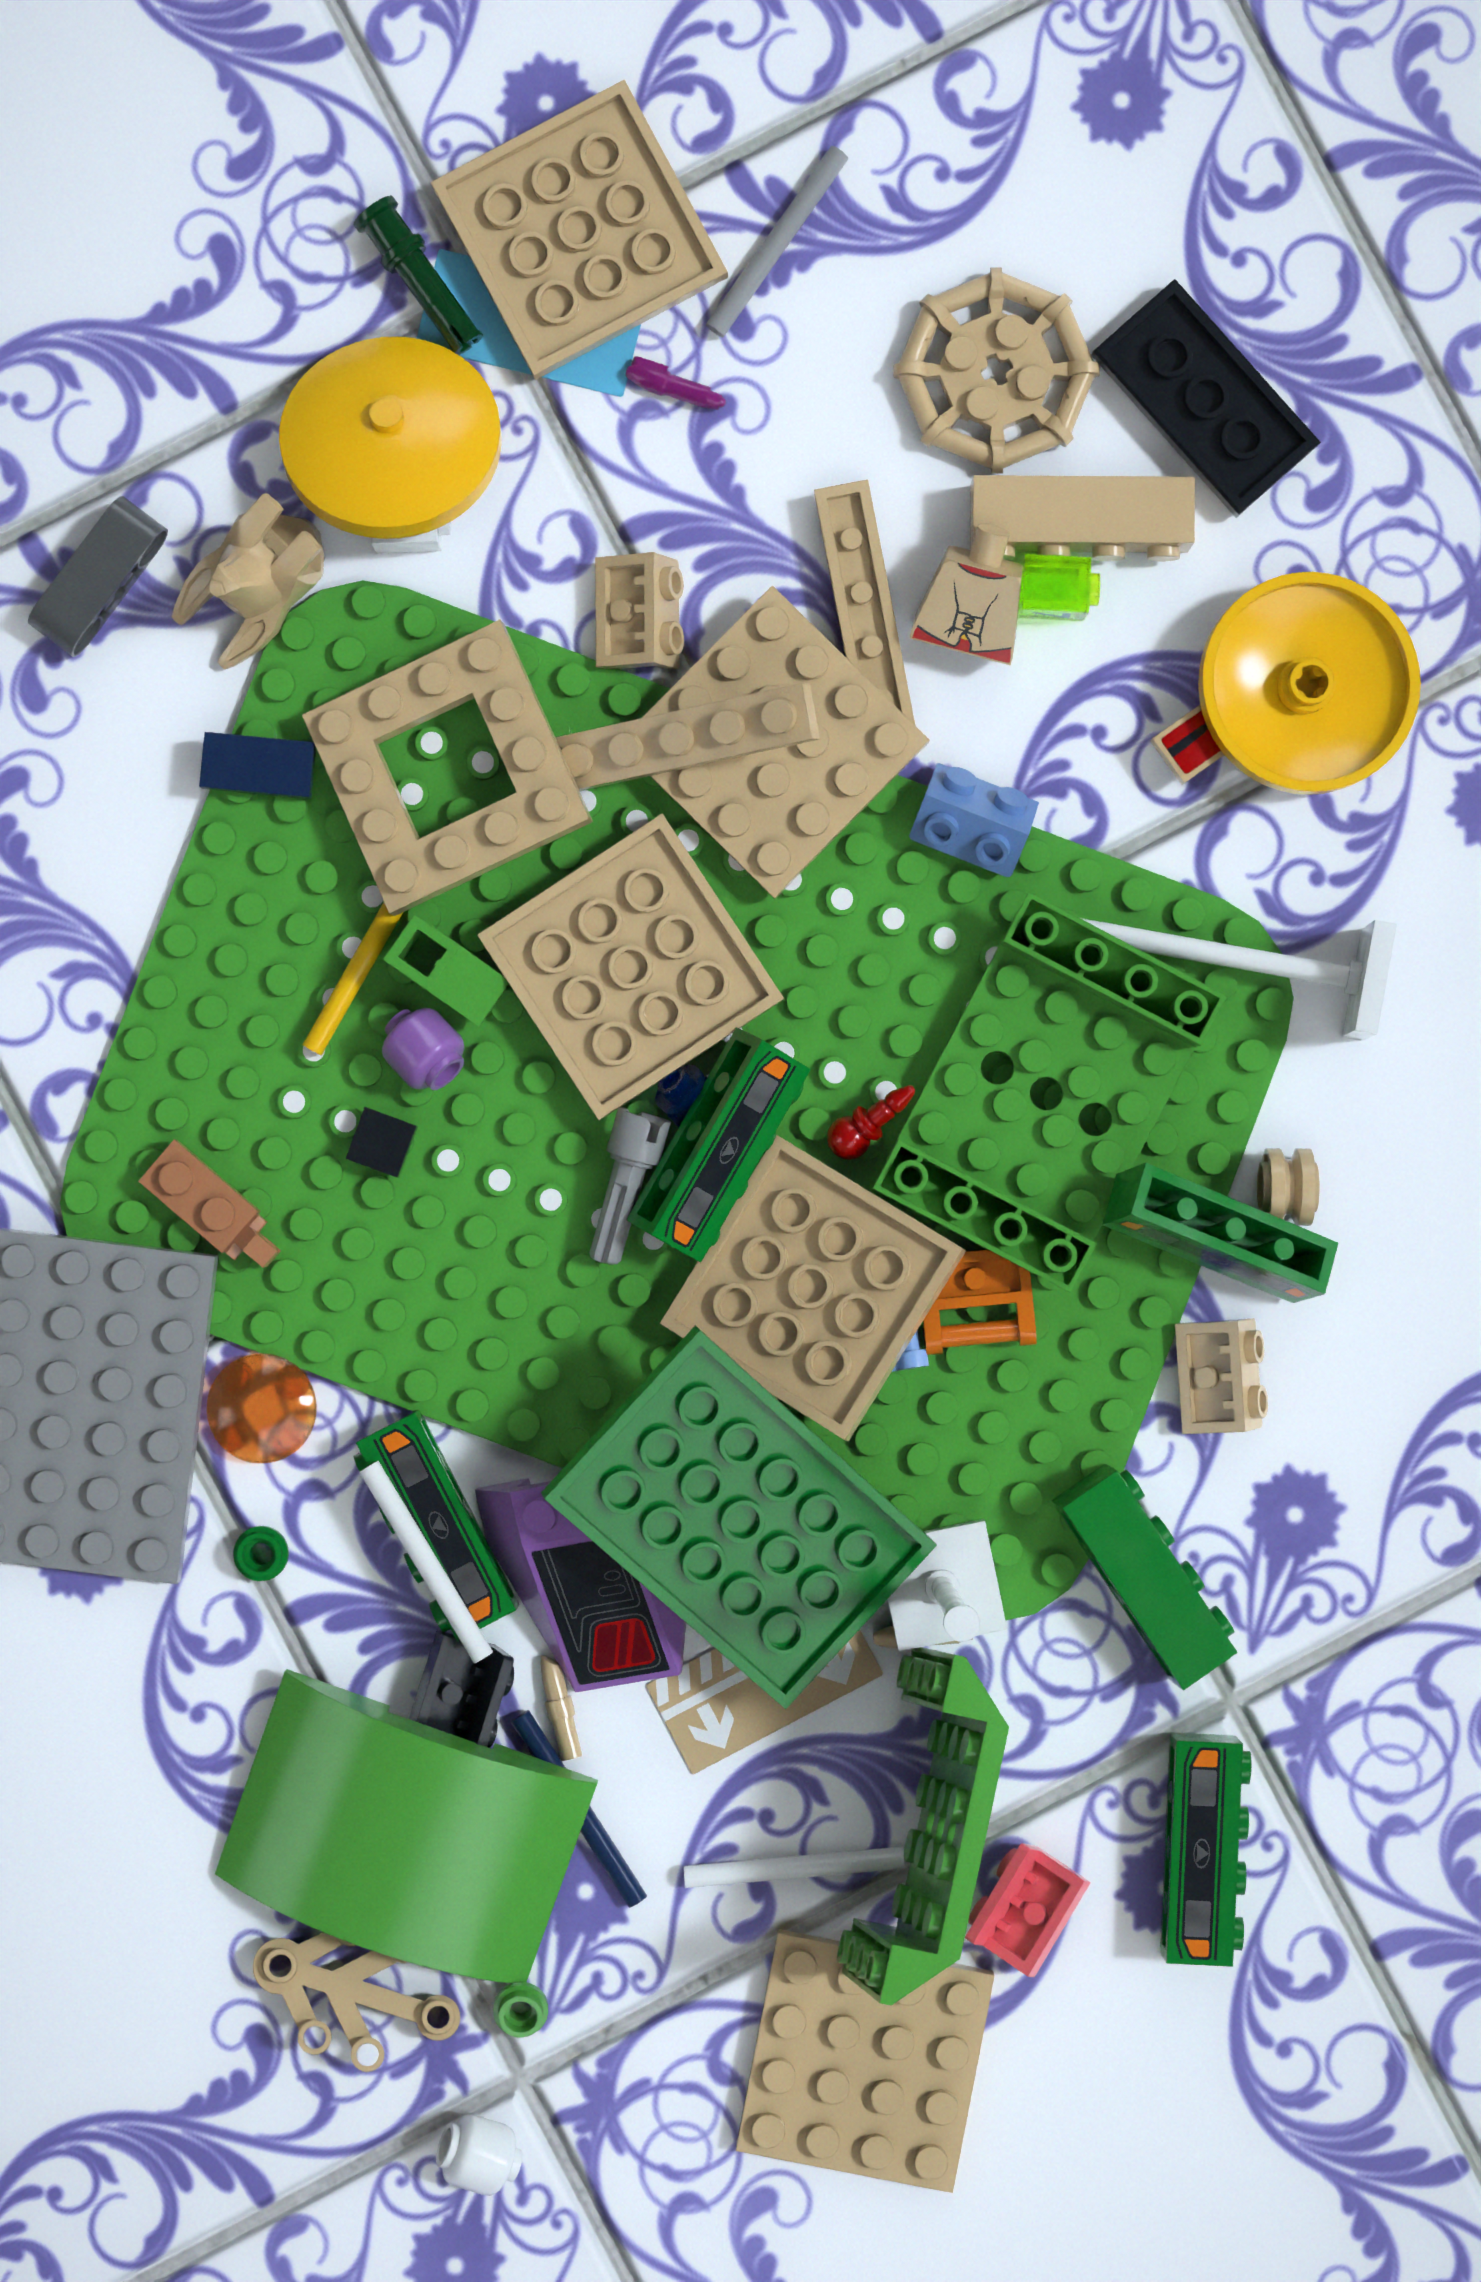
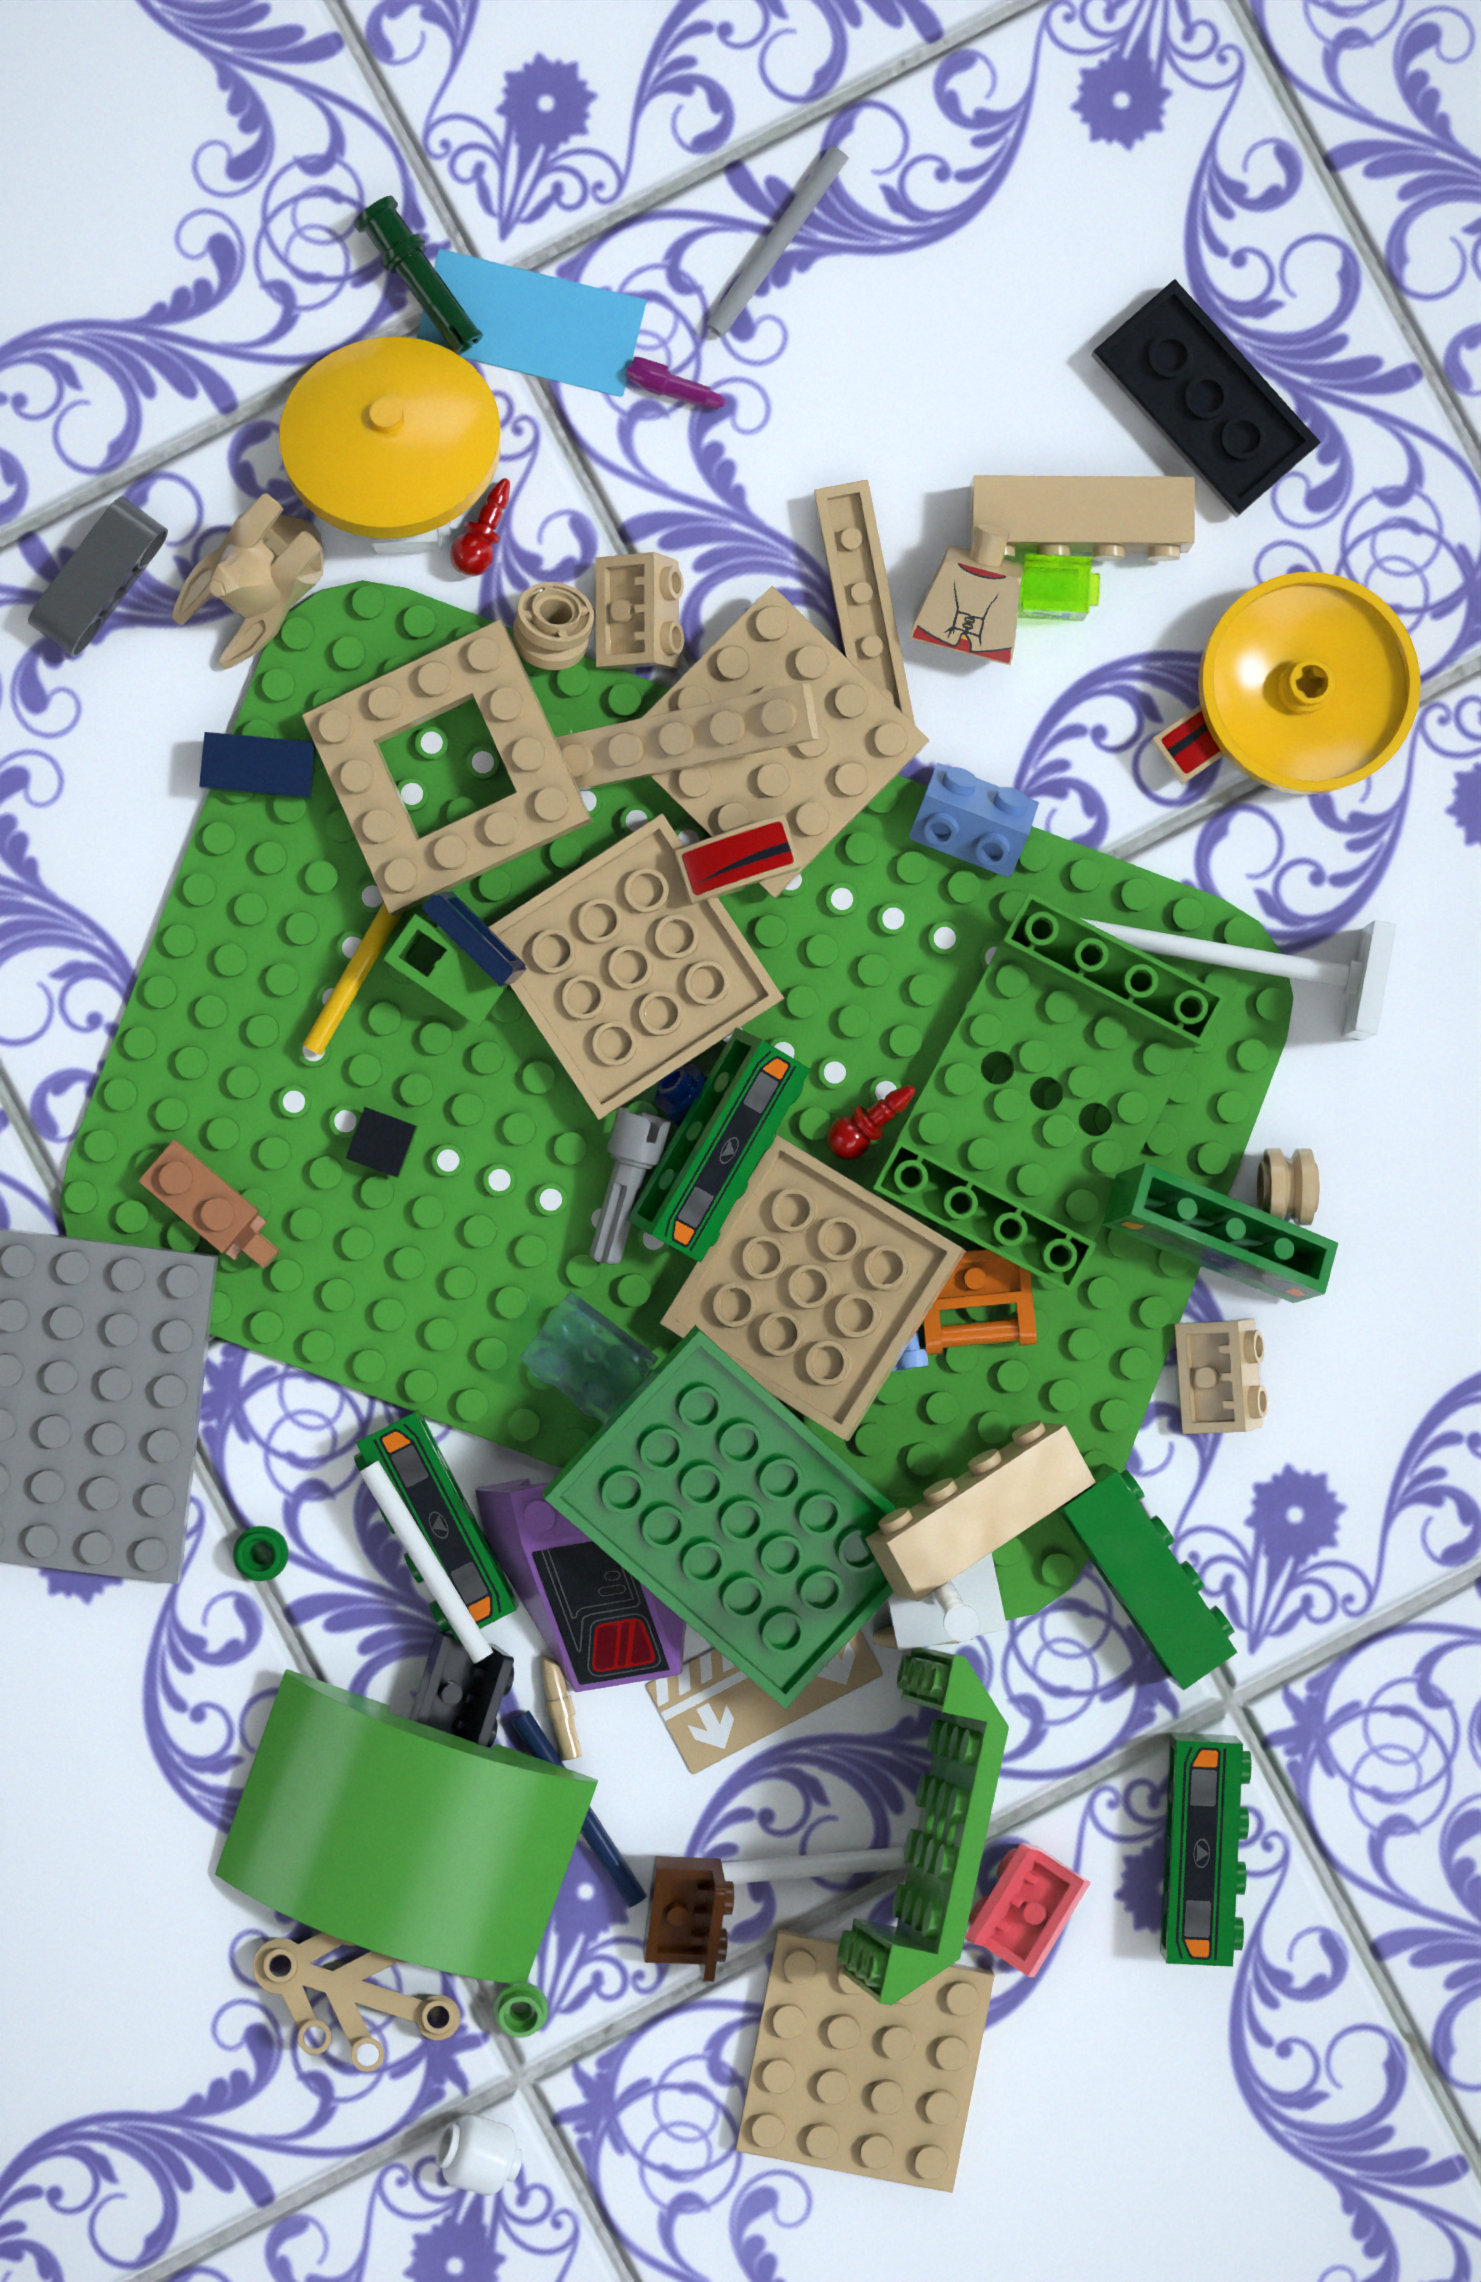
clear orange dish [207,1353,317,1463] -> none
medium lavender head [382,1008,464,1090] -> none
tan plate [431,79,728,380] -> none
tan plate [893,267,1100,474] -> none
none -> dark blue tile [421,891,527,987]
none -> red bar [450,478,511,577]
none -> tan wheel [511,582,594,670]
none -> clear light blue bracket [520,1291,659,1424]
none -> reddish brown bracket [643,1856,734,1982]
none -> slope [673,814,802,905]
none -> tan brick [865,1420,1096,1601]

